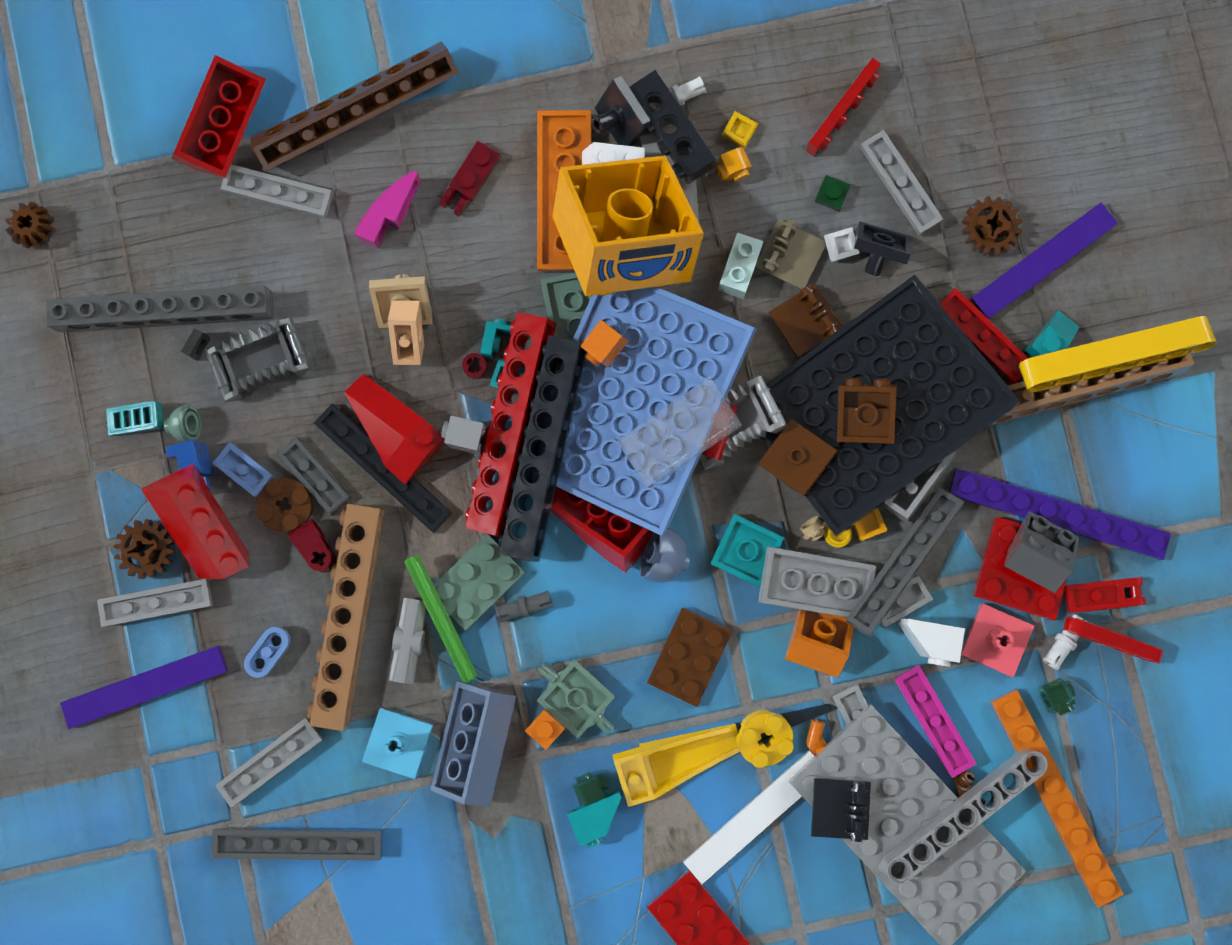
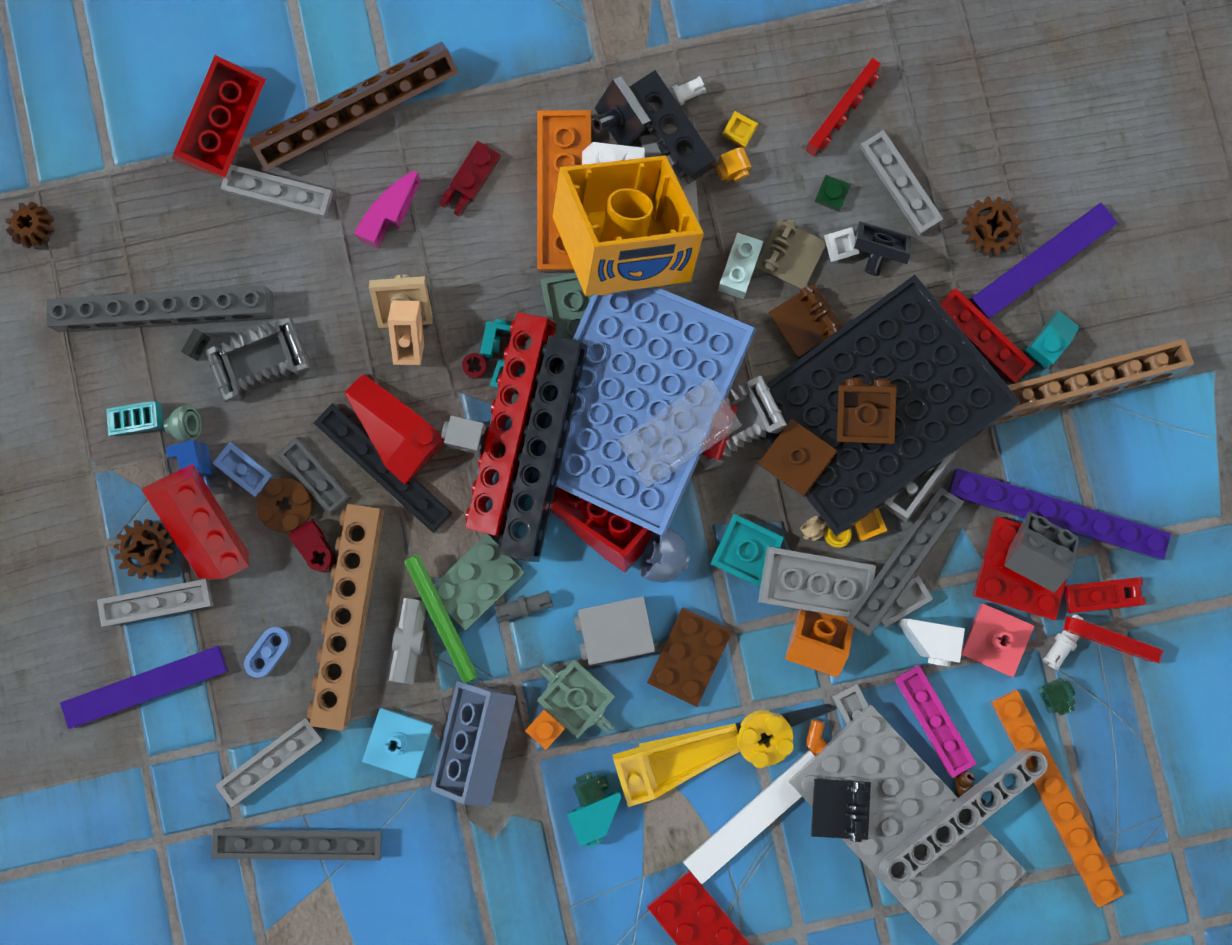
orange brick [581,320,629,367] -> none
yellow beam [1019,316,1217,392] -> none
none -> light grey panel [574,596,655,665]

